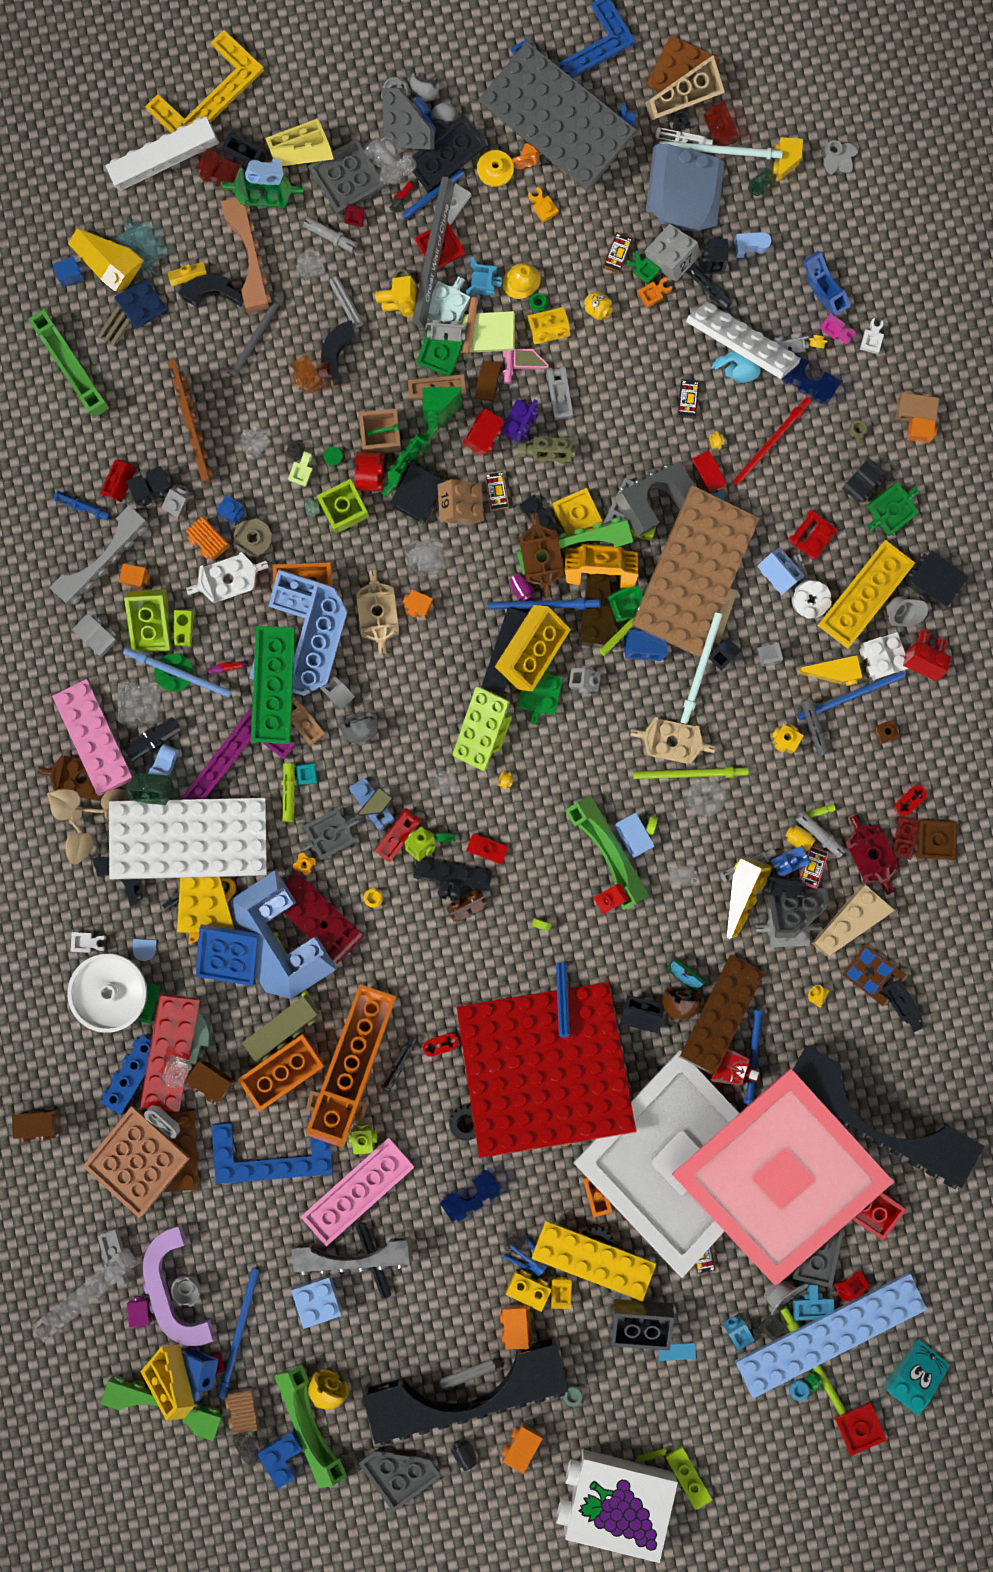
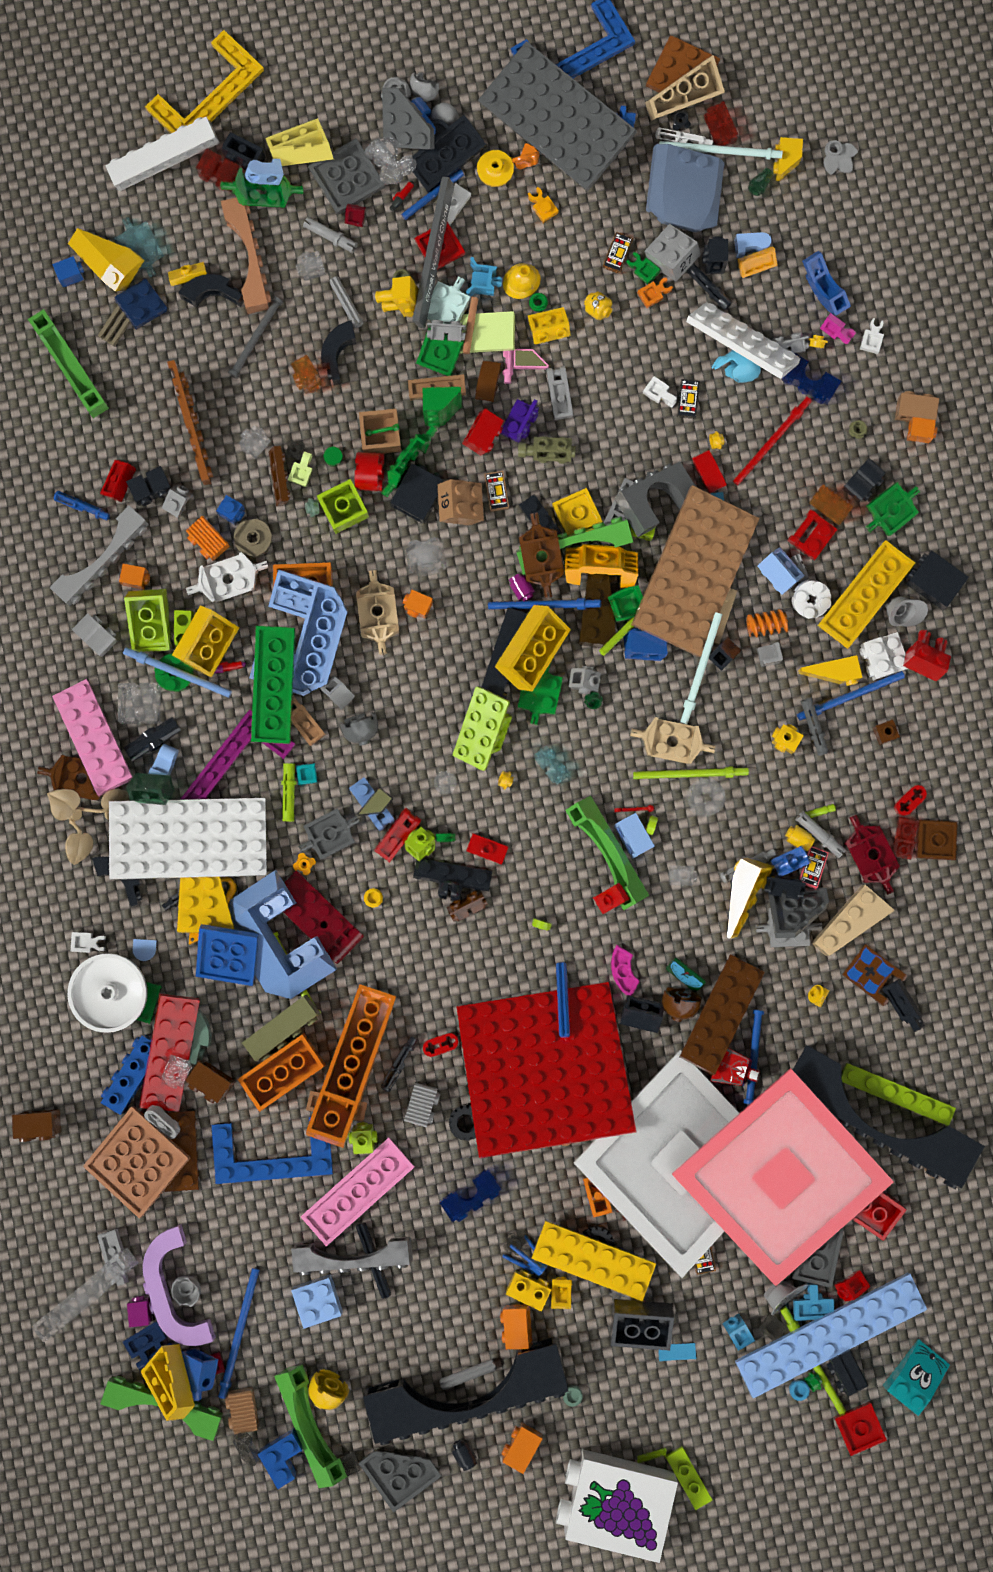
none -> dark blue plate [123,1321,172,1370]
none -> yellow brick [172,605,239,677]
none -> reddish brown plate [268,446,290,507]
none -> light grey brick [404,1082,440,1128]
none -> clear light blue hinge [534,746,569,785]
none -> dark green plate [584,692,603,709]
none -> dark pink tile [611,945,640,996]
none -> red hinge [614,804,655,813]
none -> white plate [643,376,677,408]
none -> light orange plate [738,246,778,278]
none -> orange piece [746,609,788,638]
none -> clear orange brick [809,484,853,525]
none -> black brick [826,1349,869,1397]
none -> lime plate [841,1063,956,1126]

